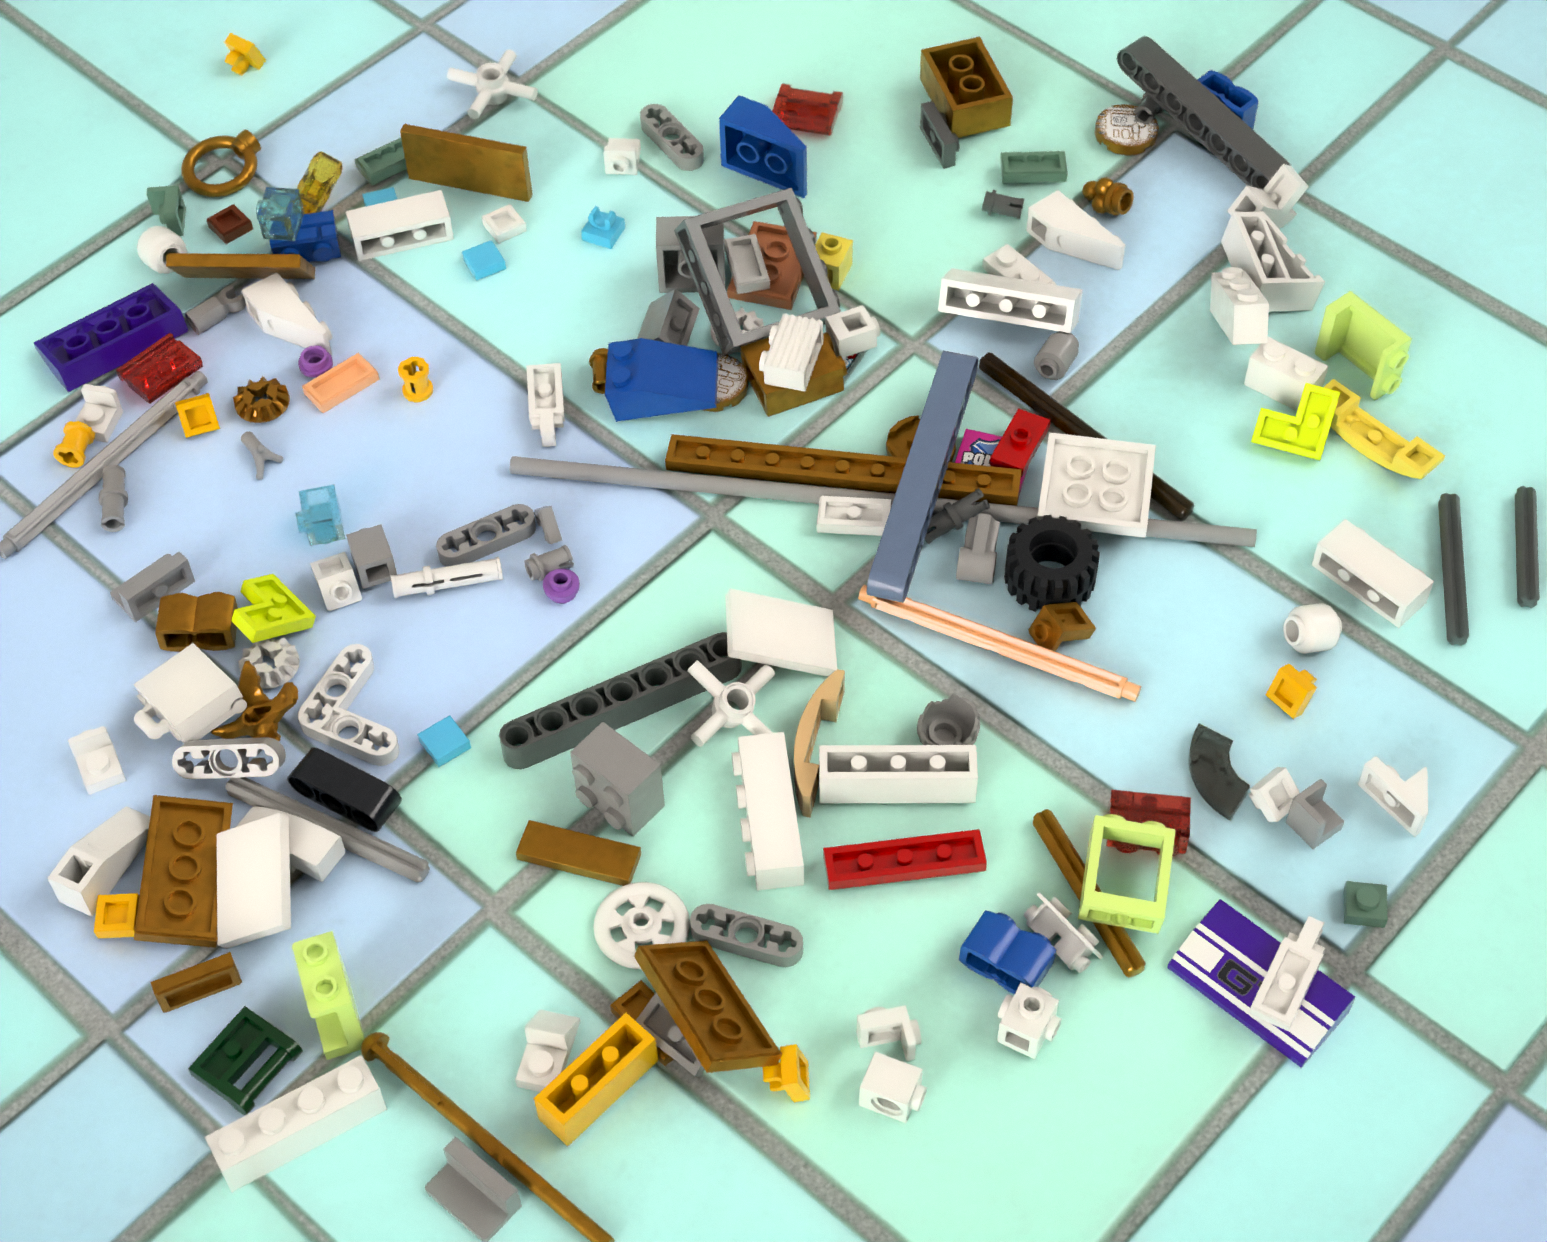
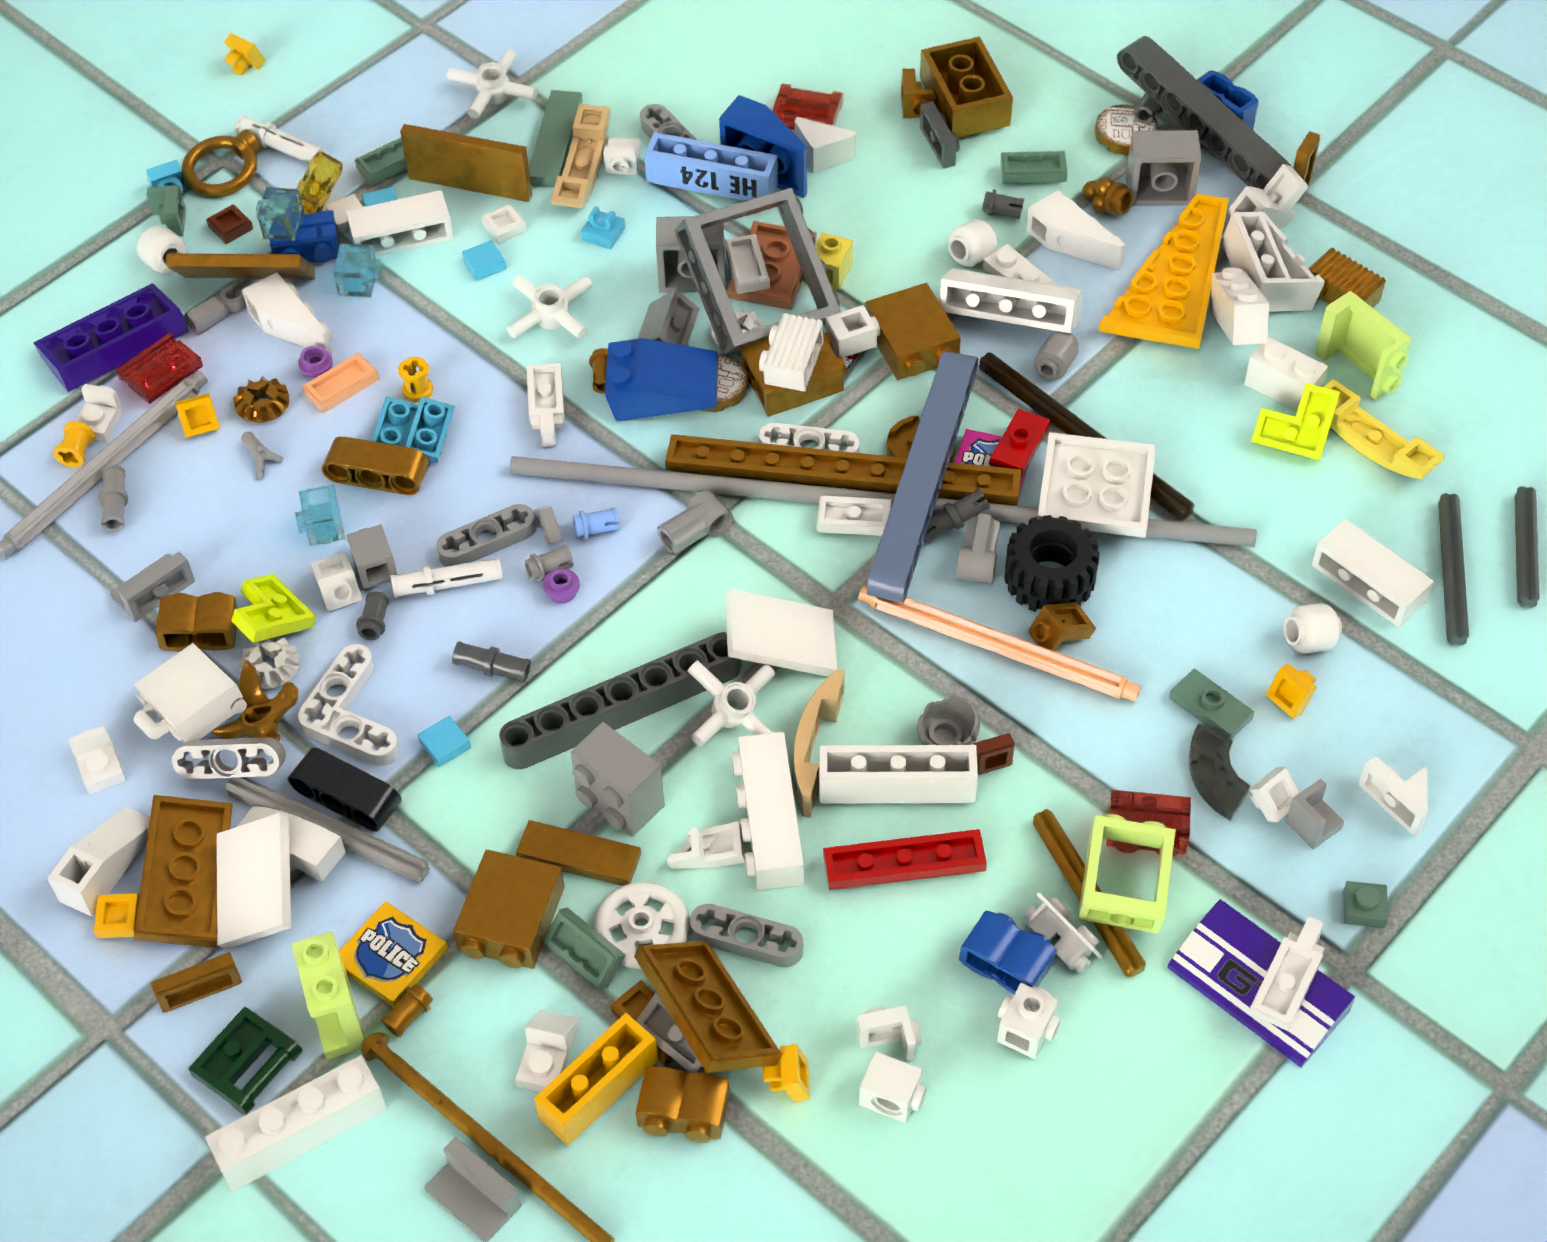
none -> medium azure tile [146,159,183,195]
none -> white pin [235,115,326,167]
none -> pearl gold beam [321,436,430,495]
none -> white tile [325,194,363,233]
none -> clear light blue brick [333,244,381,297]
none -> tile [339,901,448,1007]
none -> dark grey pin [356,591,389,640]
none -> medium azure slope [371,396,455,463]
none -> pearl gold pin [380,984,433,1038]
none -> dark grey pin [452,641,531,682]
none -> pearl gold brick [453,849,565,969]
none -> white bar [507,275,592,339]
none -> sand green tile [529,90,583,187]
none -> sand green plate [542,907,626,990]
none -> tan slope [551,104,611,208]
none -> light blue pin [573,508,620,539]
none -> pearl gold brick [635,1067,730,1143]
none -> light blue brick [644,132,778,201]
none -> light grey piece [657,490,734,554]
none -> white slope [667,821,746,869]
none -> white beam [759,423,860,453]
none -> white slope [795,117,857,173]
none -> pearl gold brick [865,282,961,380]
none -> pearl gold bracket [901,68,936,118]
none -> white head [948,220,997,267]
none -> copper tile [973,733,1015,775]
none -> yellow wing [1098,194,1229,349]
none -> light grey brick [1125,130,1202,206]
none -> sand green plate [1169,668,1255,742]
none -> pearl gold tile [1293,131,1321,202]
none -> pearl gold brick [1308,247,1386,308]

